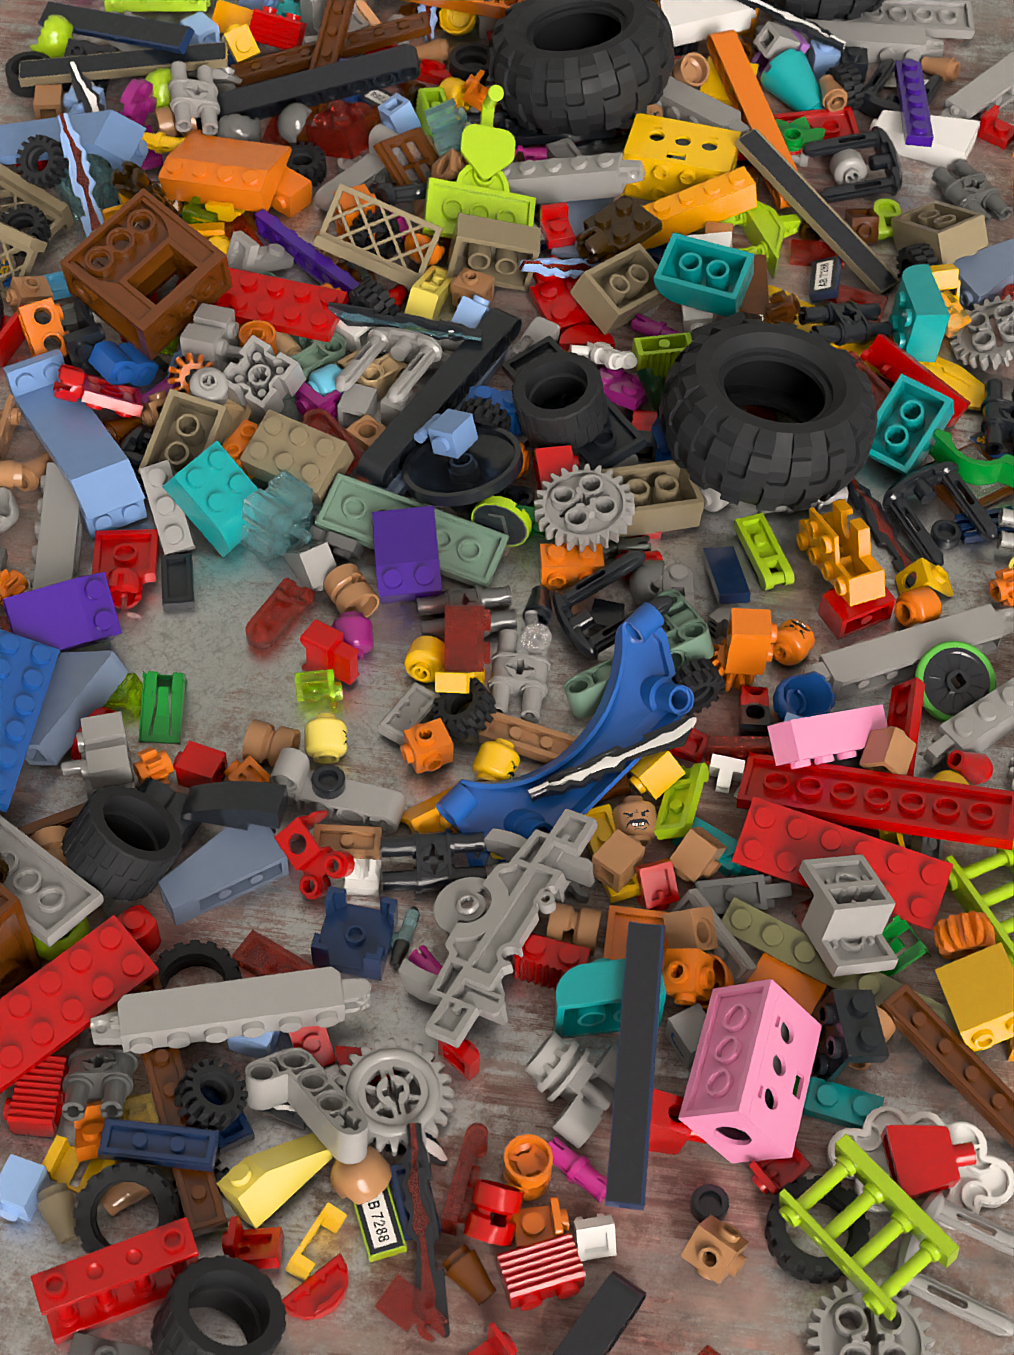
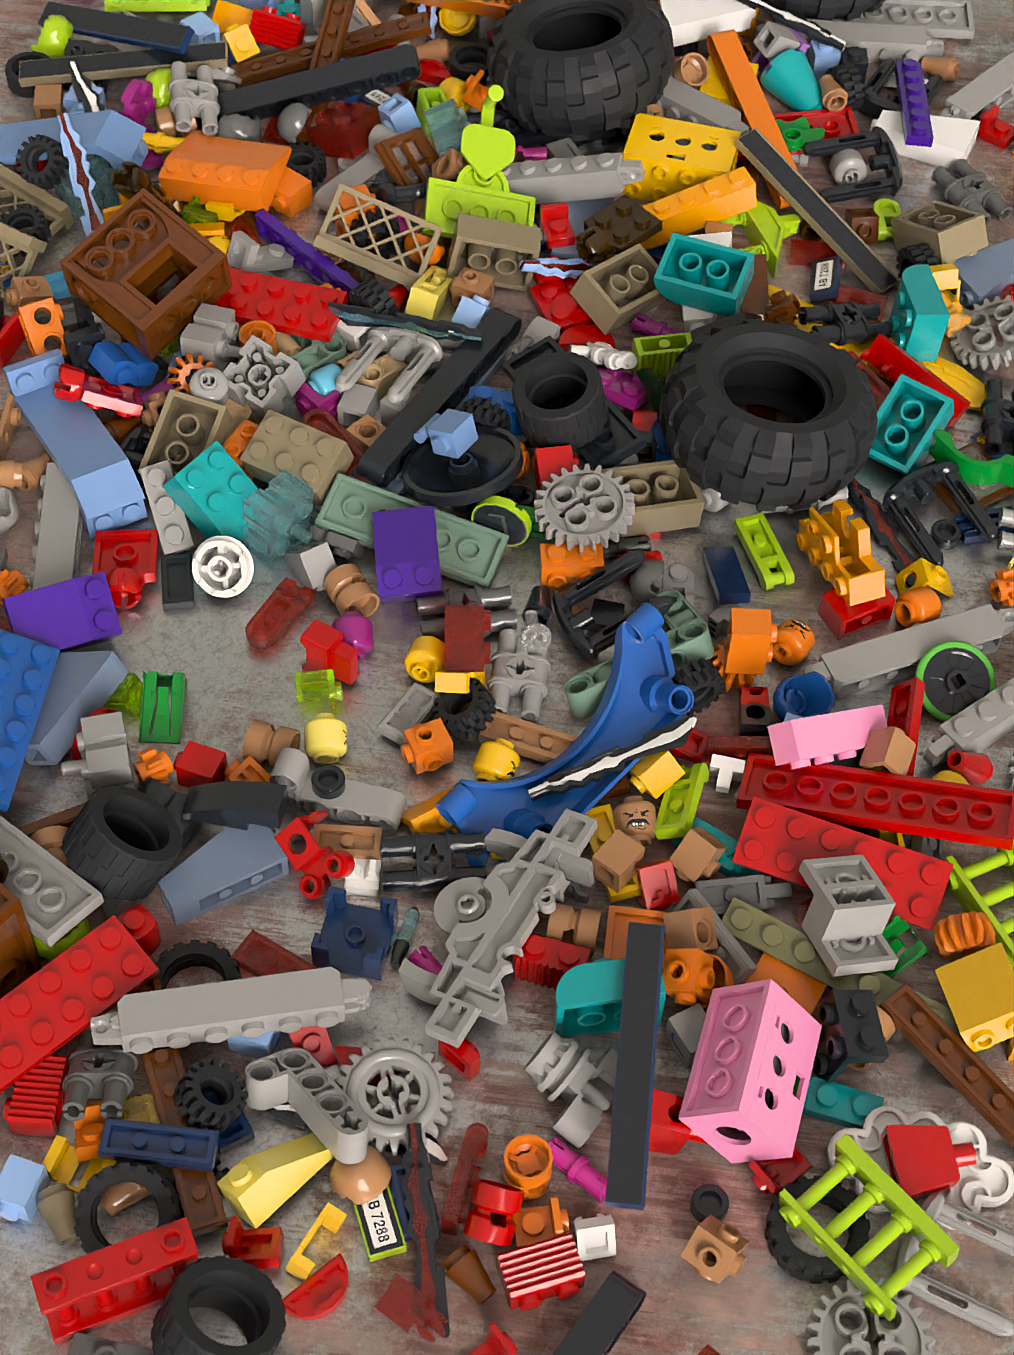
none -> white cone [192,536,254,598]

